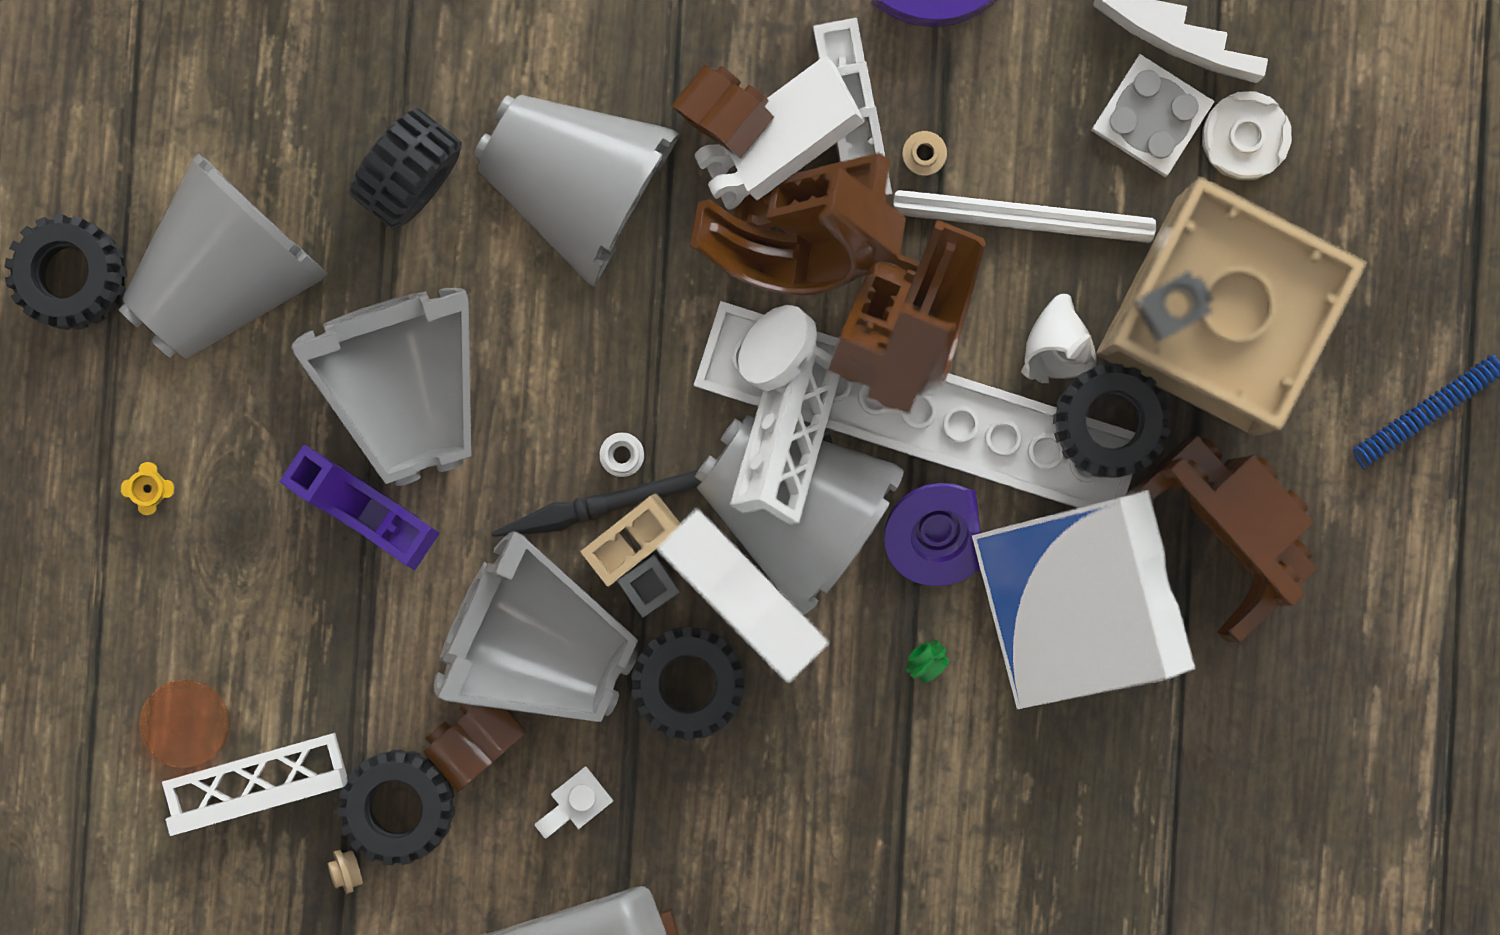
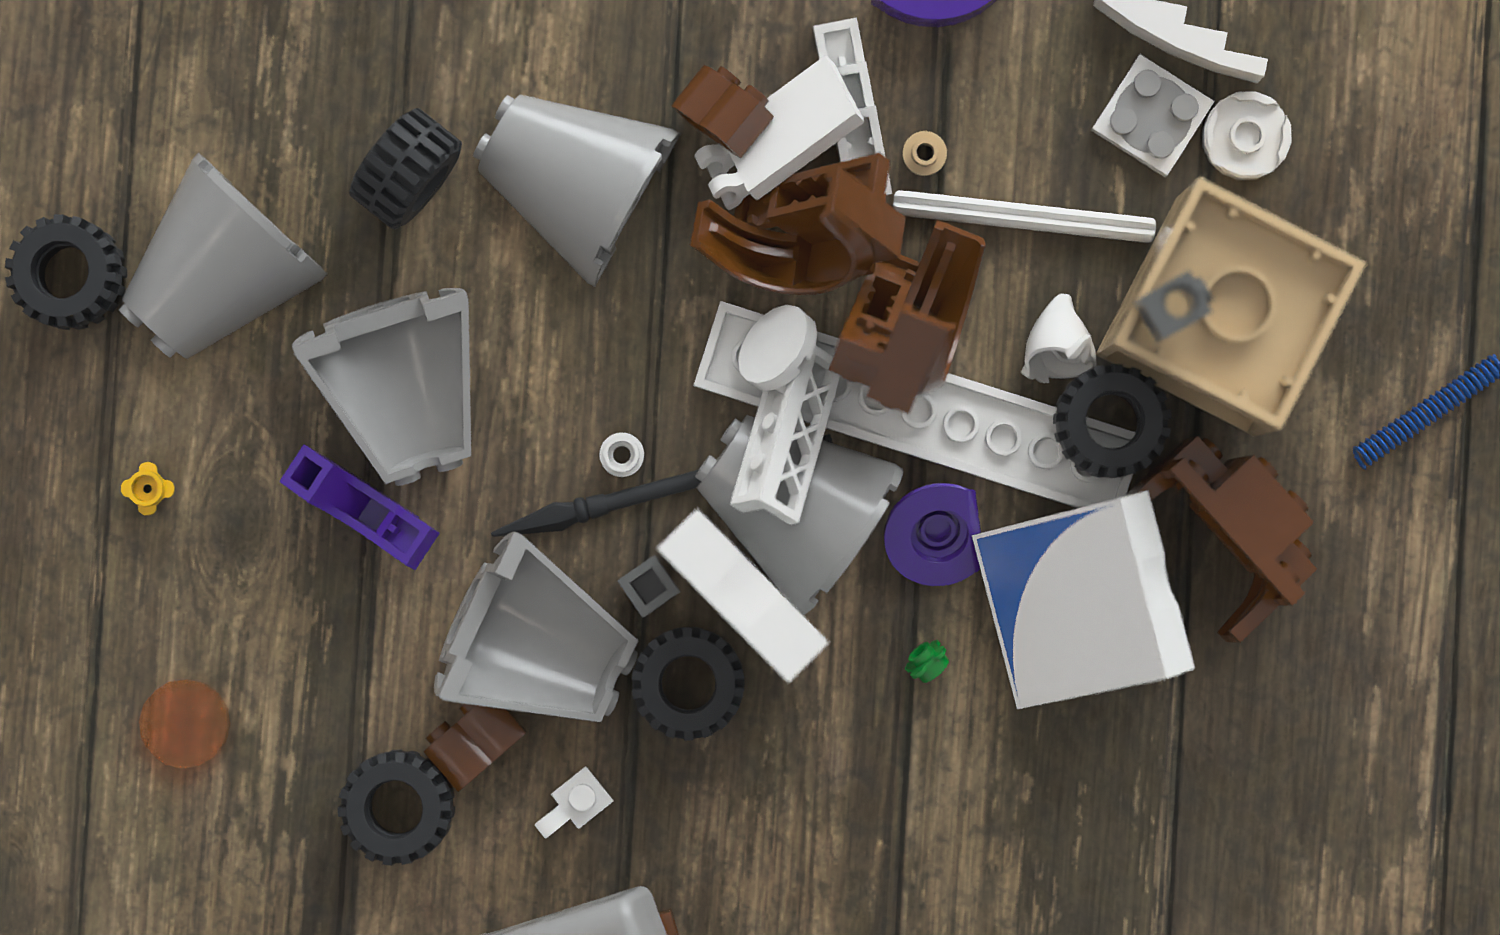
white fence [162,733,348,836] -> none
tan plate [327,850,363,894] -> none
tan brick [580,493,681,587] -> none

